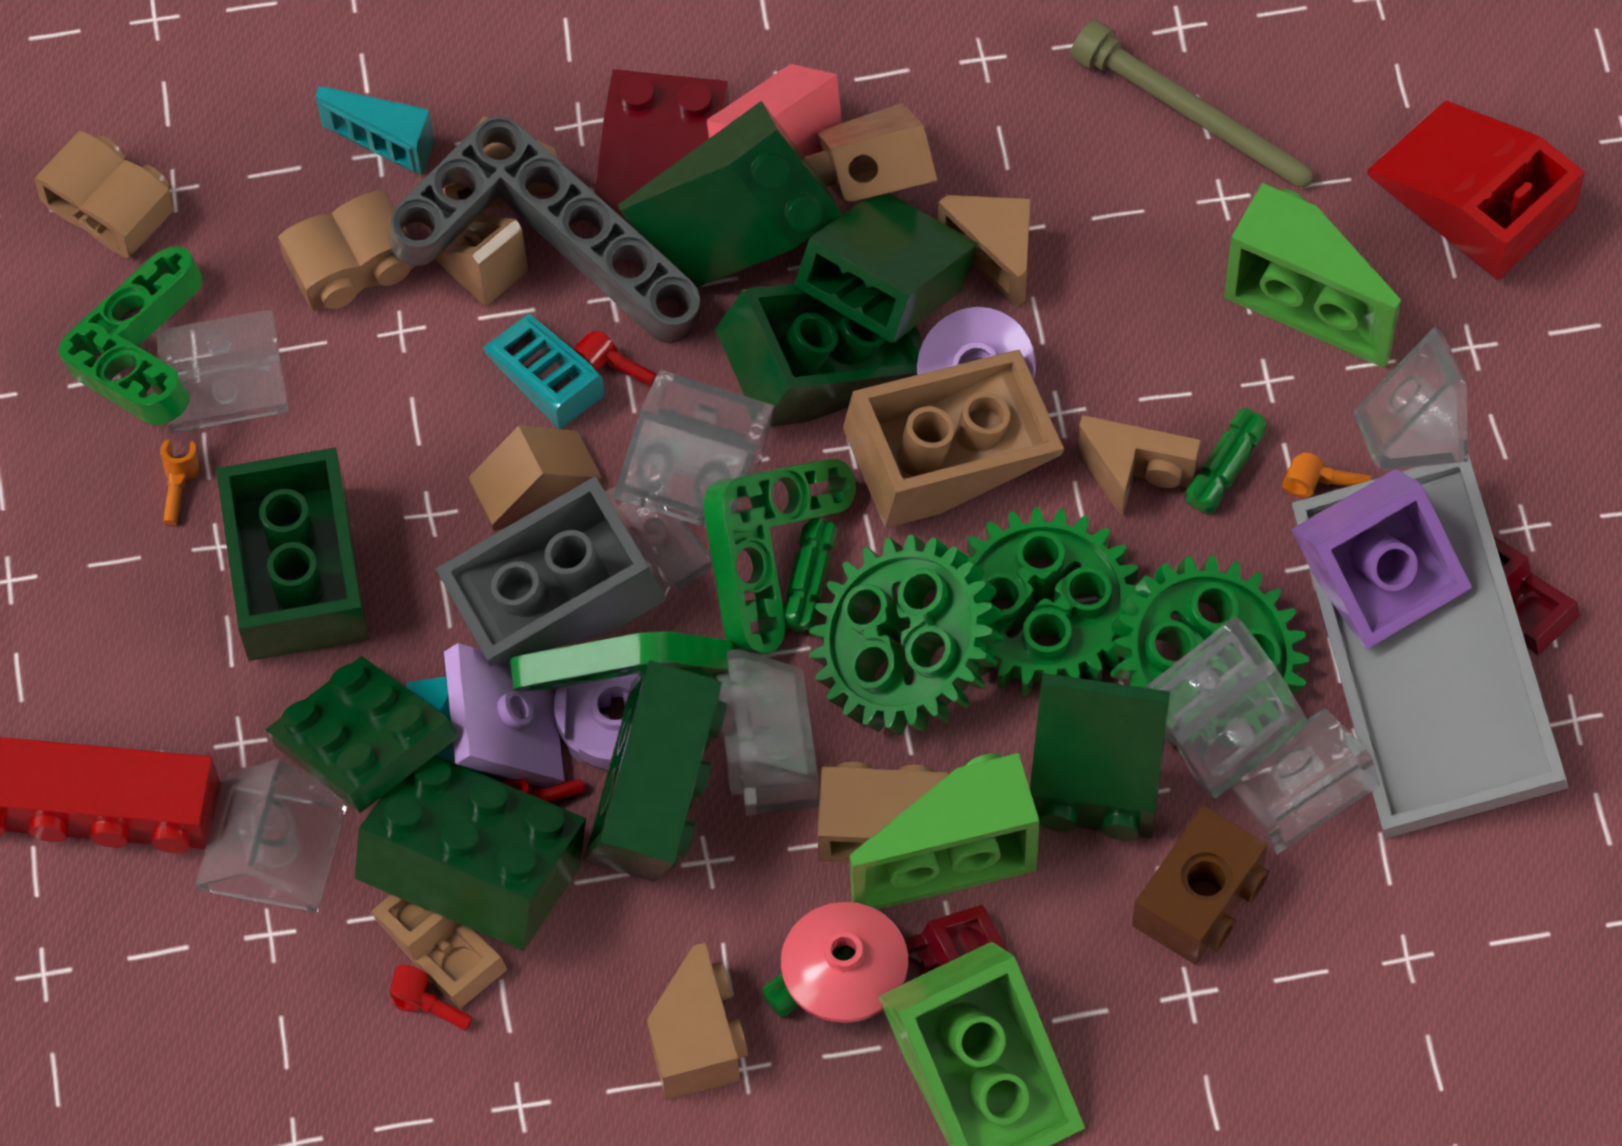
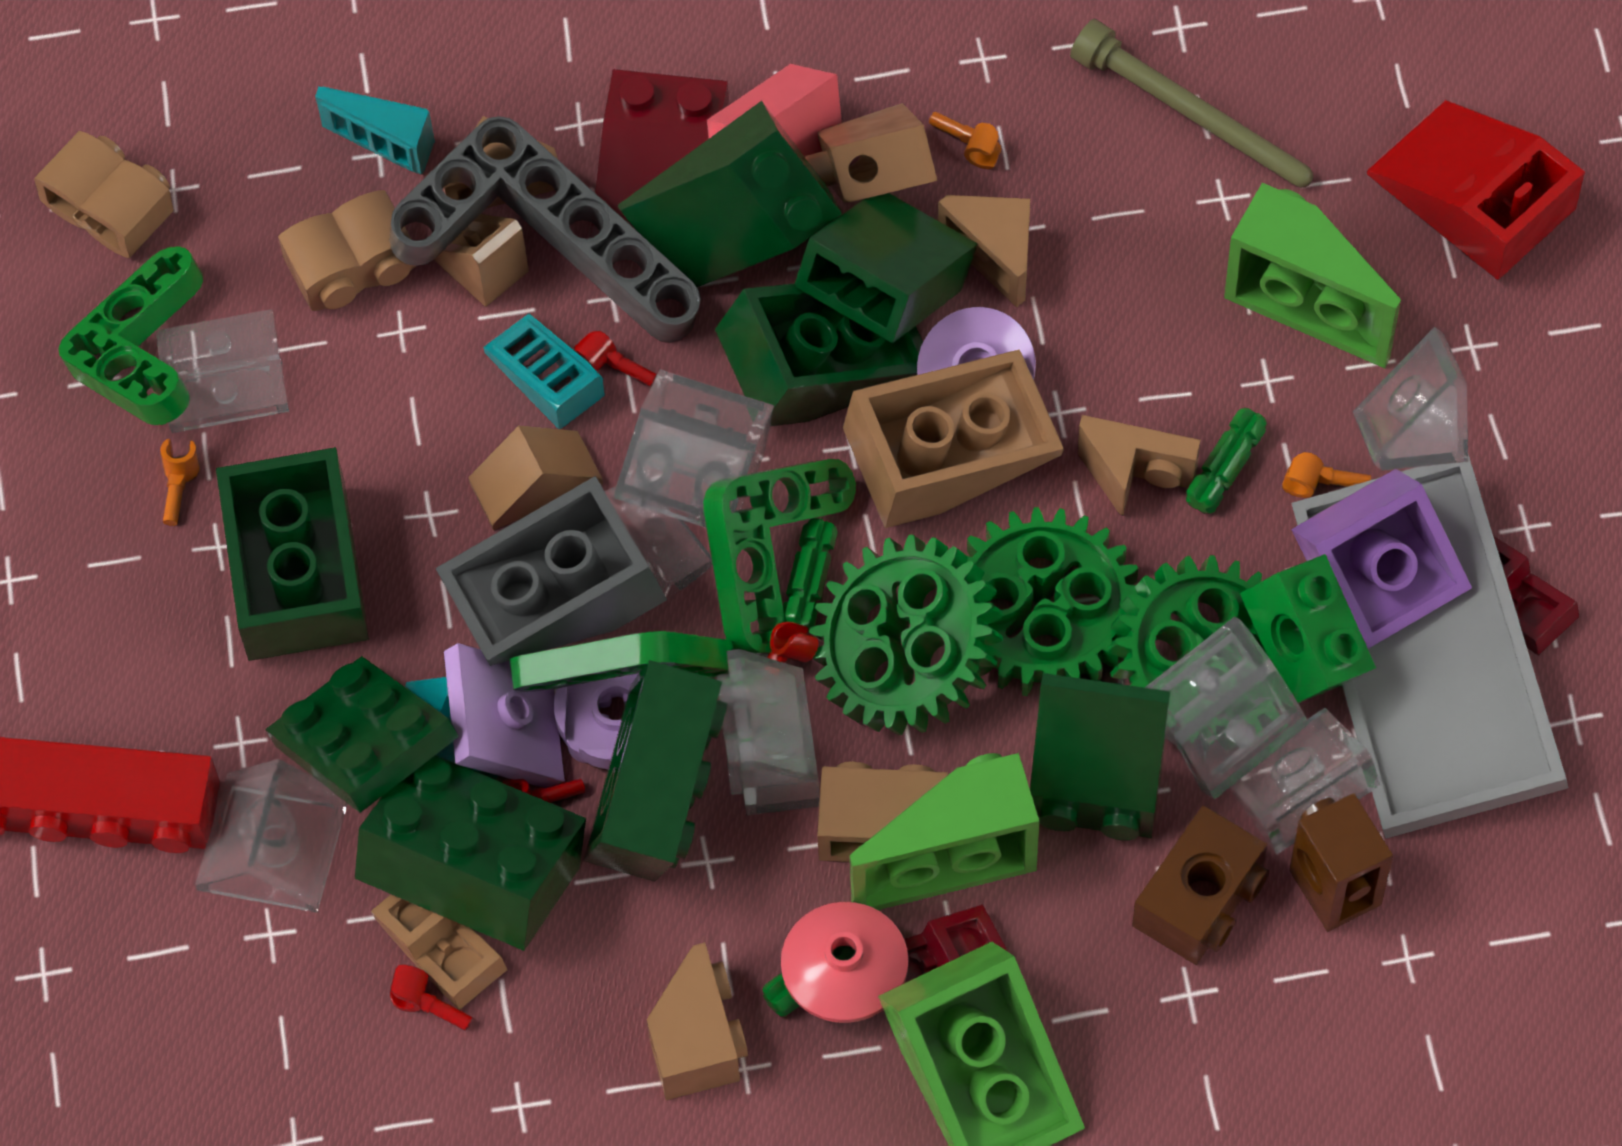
none -> red hand [742,622,819,698]
none -> orange hand [929,111,1002,169]
none -> green brick [1240,554,1376,707]
none -> reddish brown brick [1289,793,1393,932]

